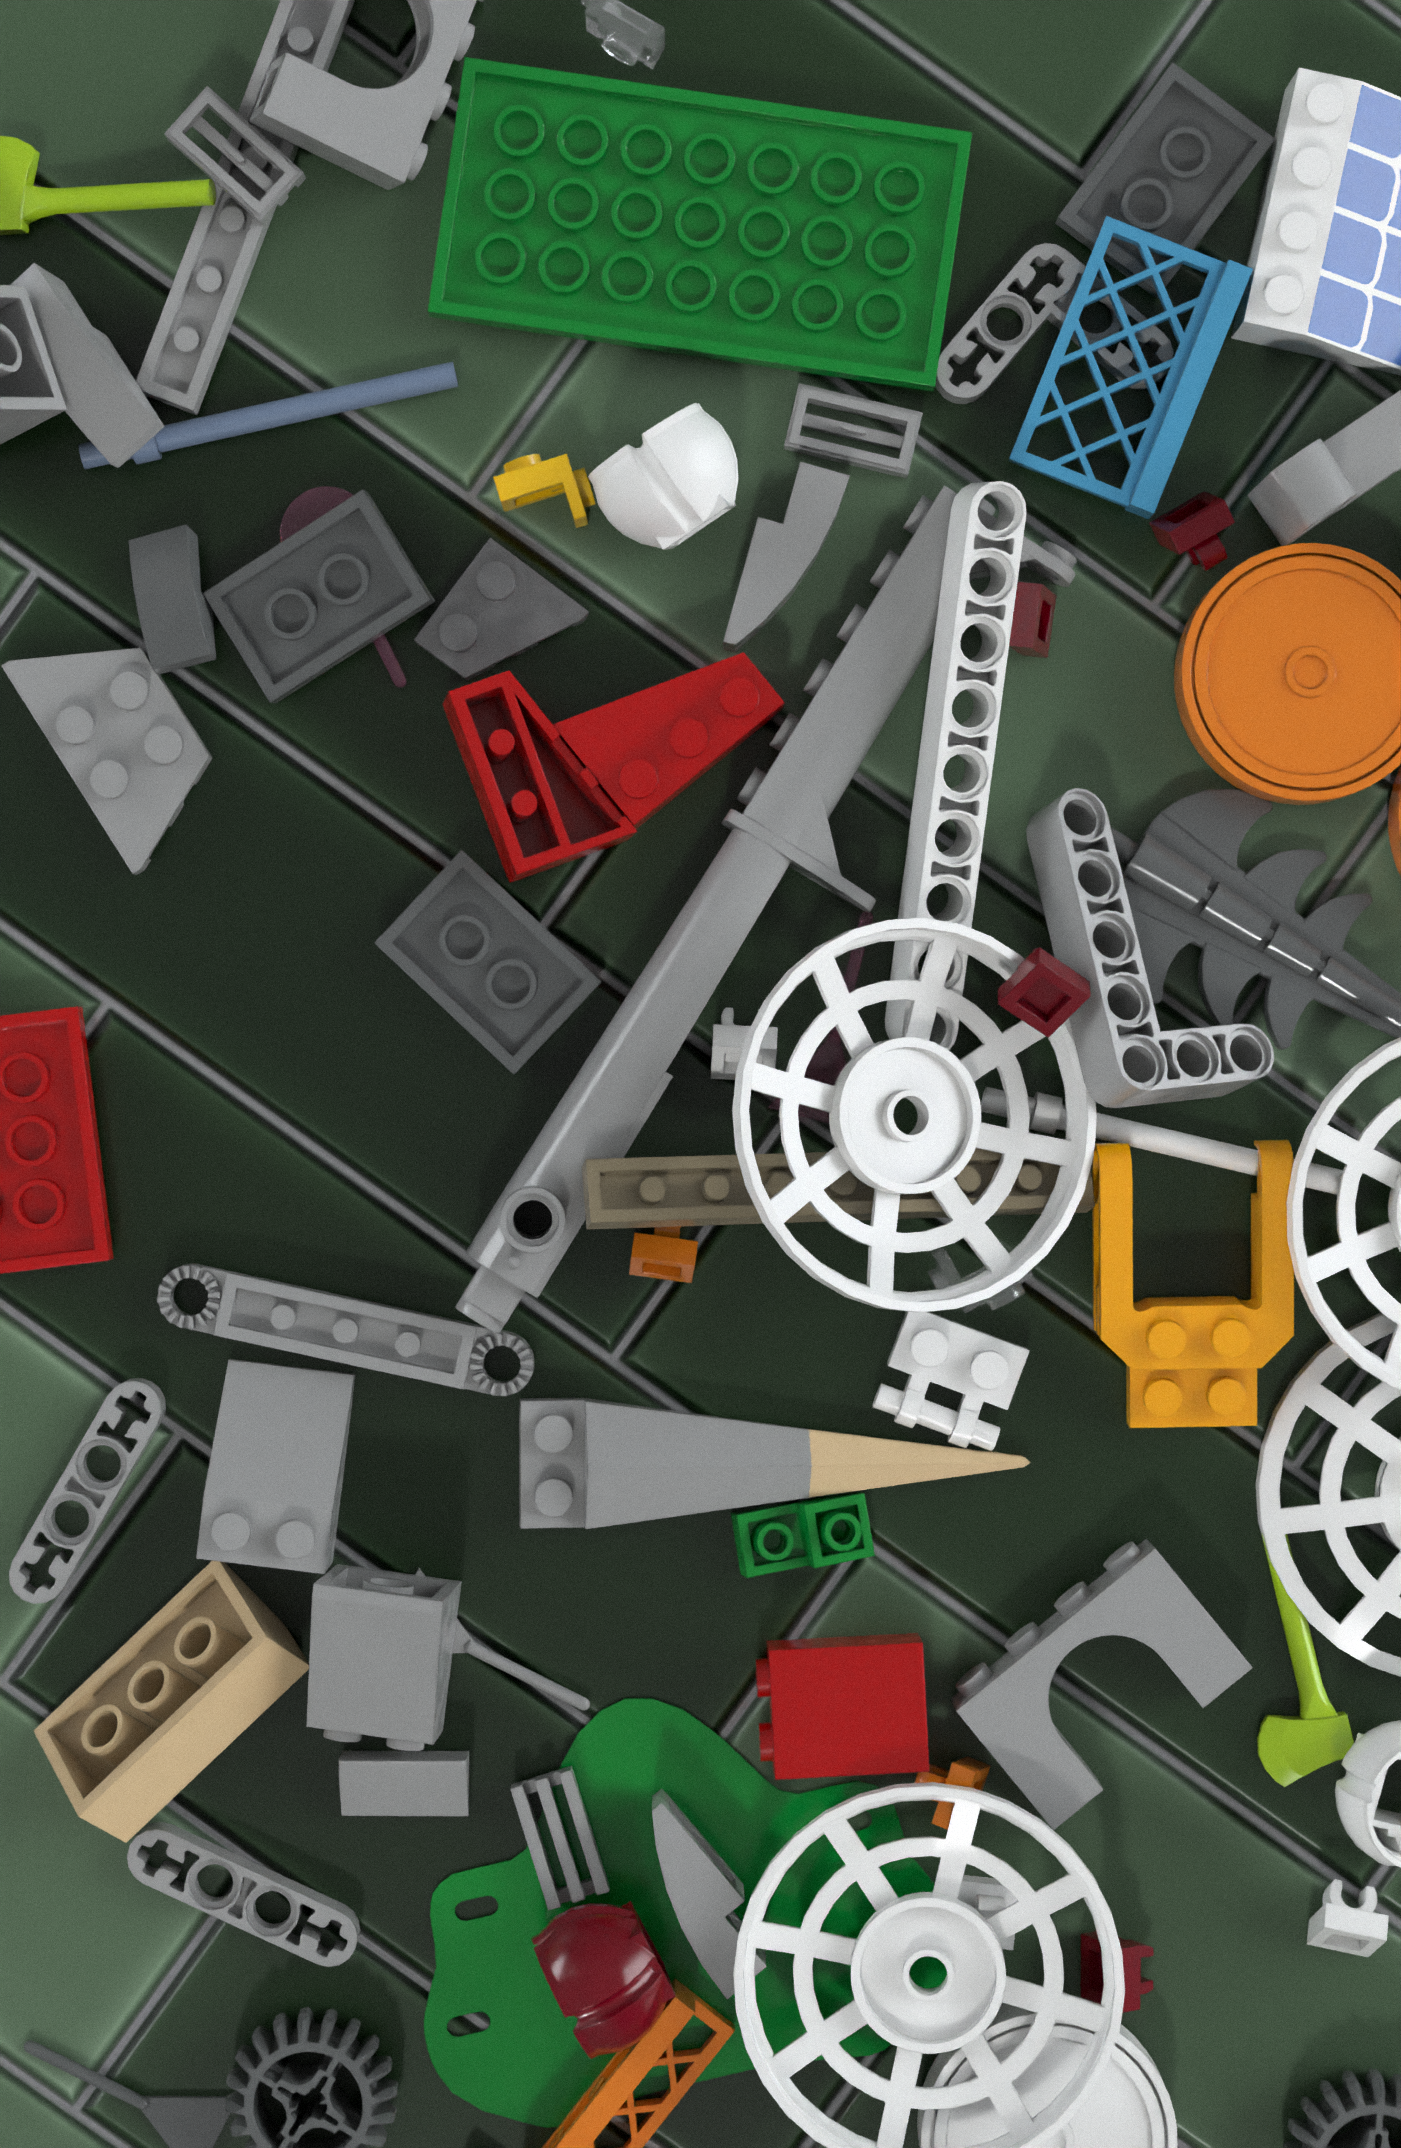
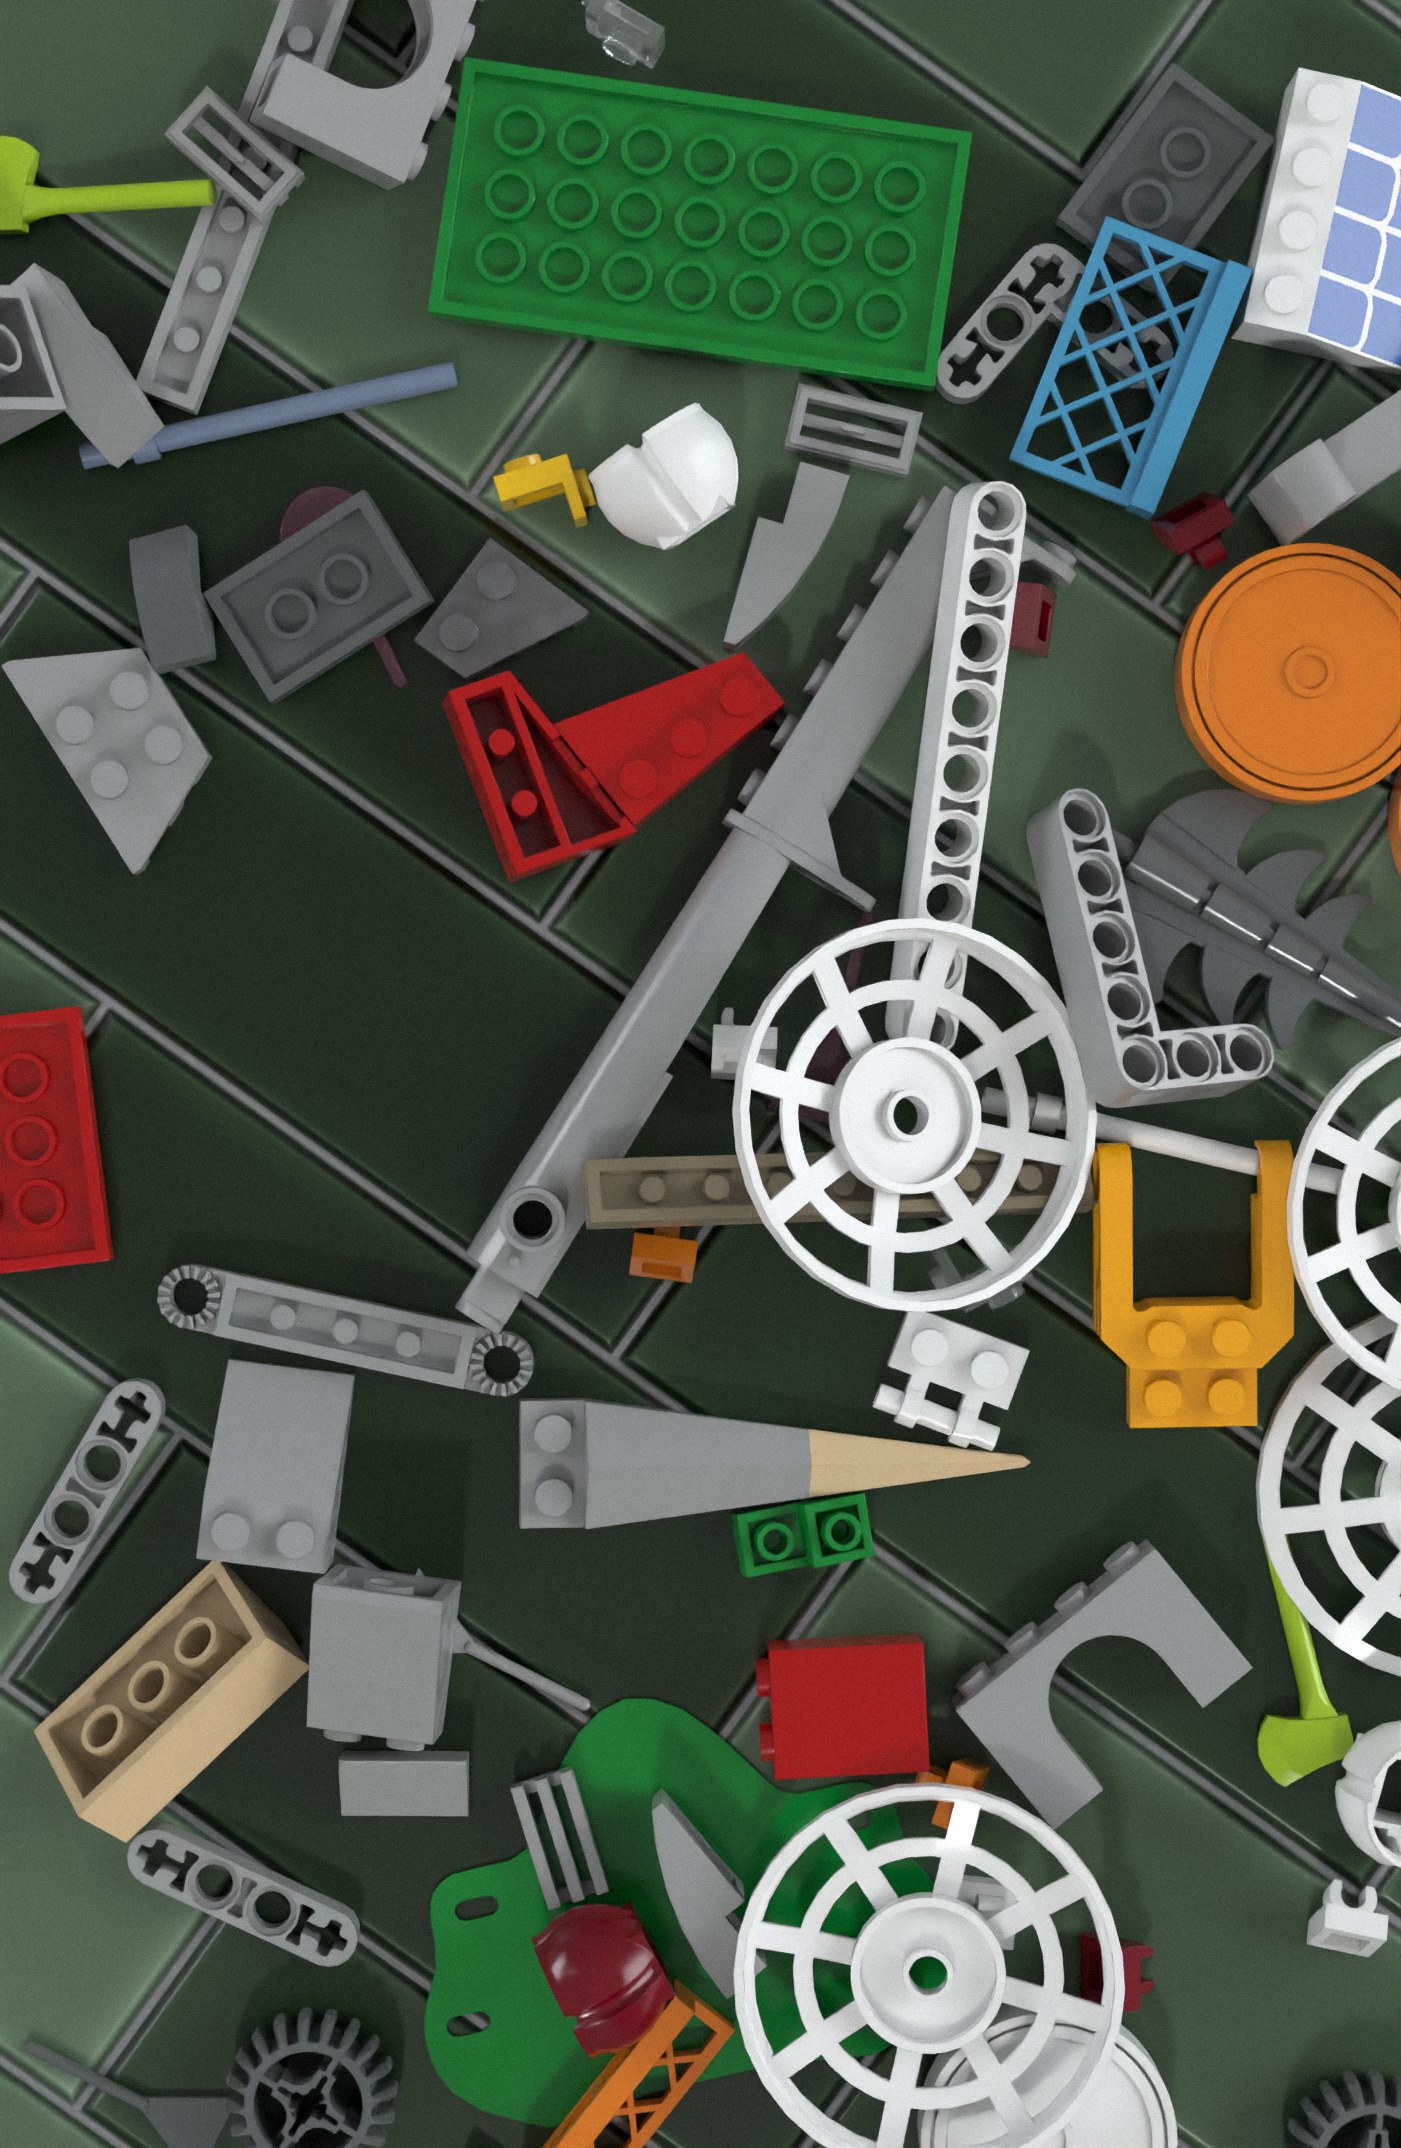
dark grey plate [374,850,602,1075] -> none
dark red tile [998,947,1091,1038] -> none

